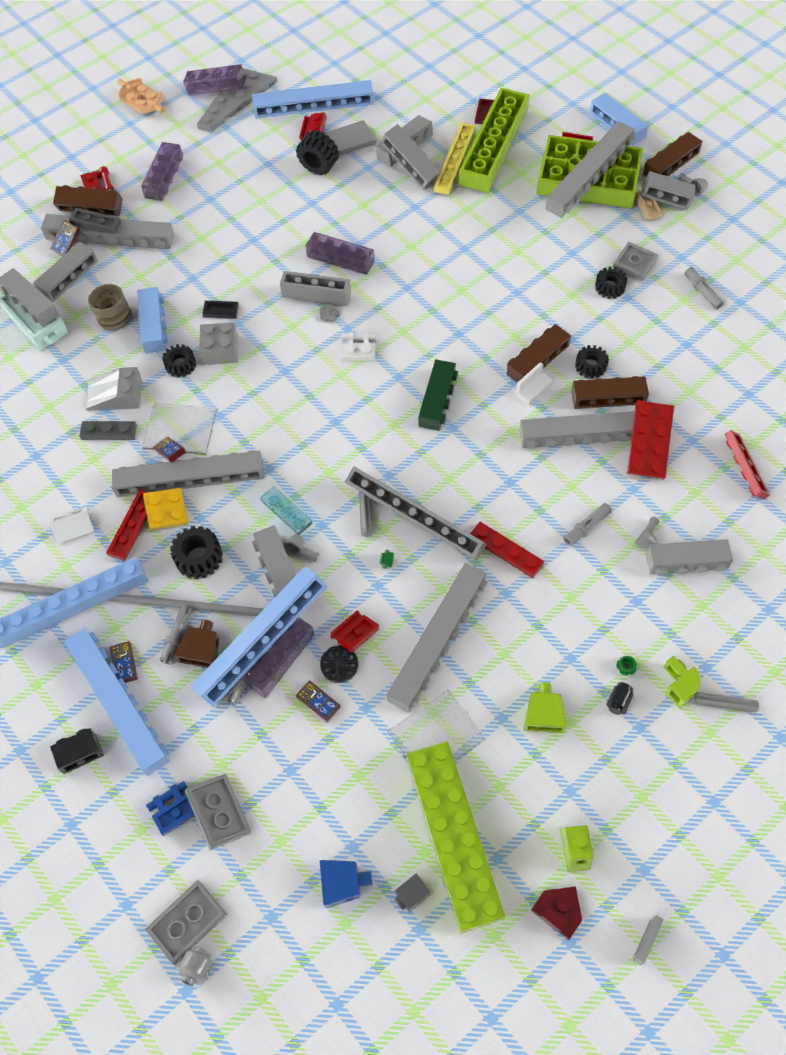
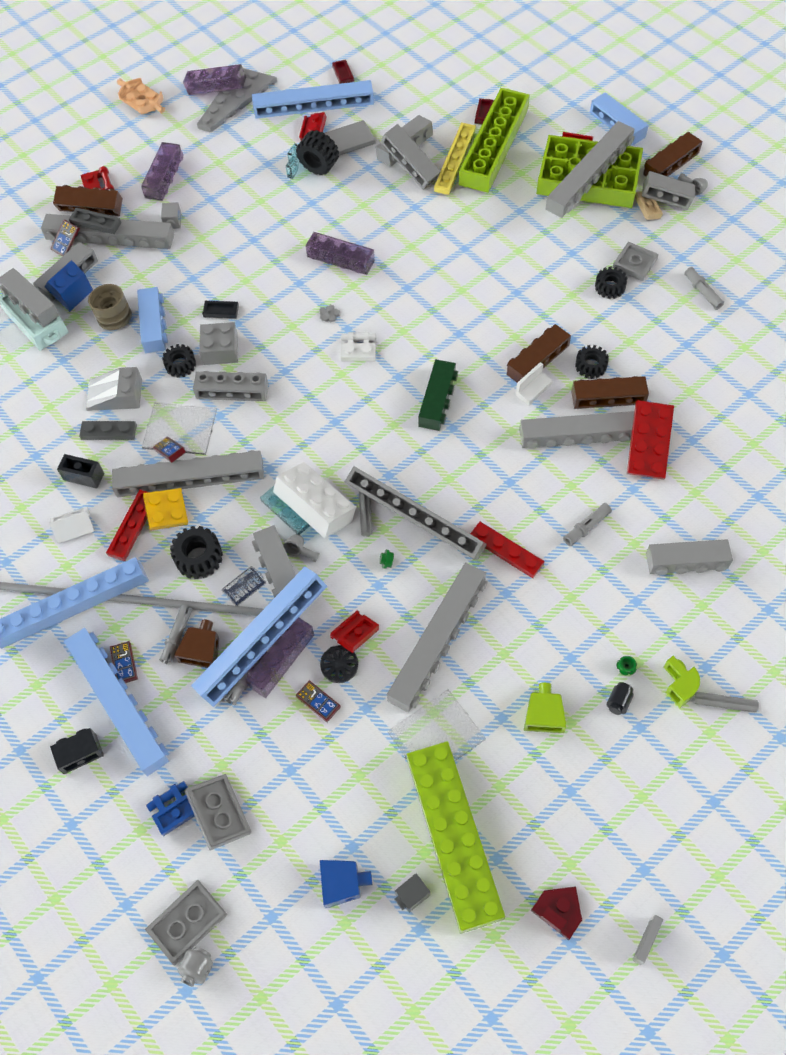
light grey brick [280,271,351,306] -> none
lime torso [560,825,593,872] -> none
light grey bar [635,517,659,549] -> none
plate [724,430,770,499] -> none
none -> blue slope [45,260,93,312]
none -> black brick [57,454,105,488]
none -> light grey brick [161,202,182,229]
none -> light grey brick [193,371,268,401]
none -> clear slope [222,566,266,606]
none -> white brick [273,462,356,538]
none -> clear light blue slope [286,143,299,179]
none -> dark red tile [332,59,354,84]

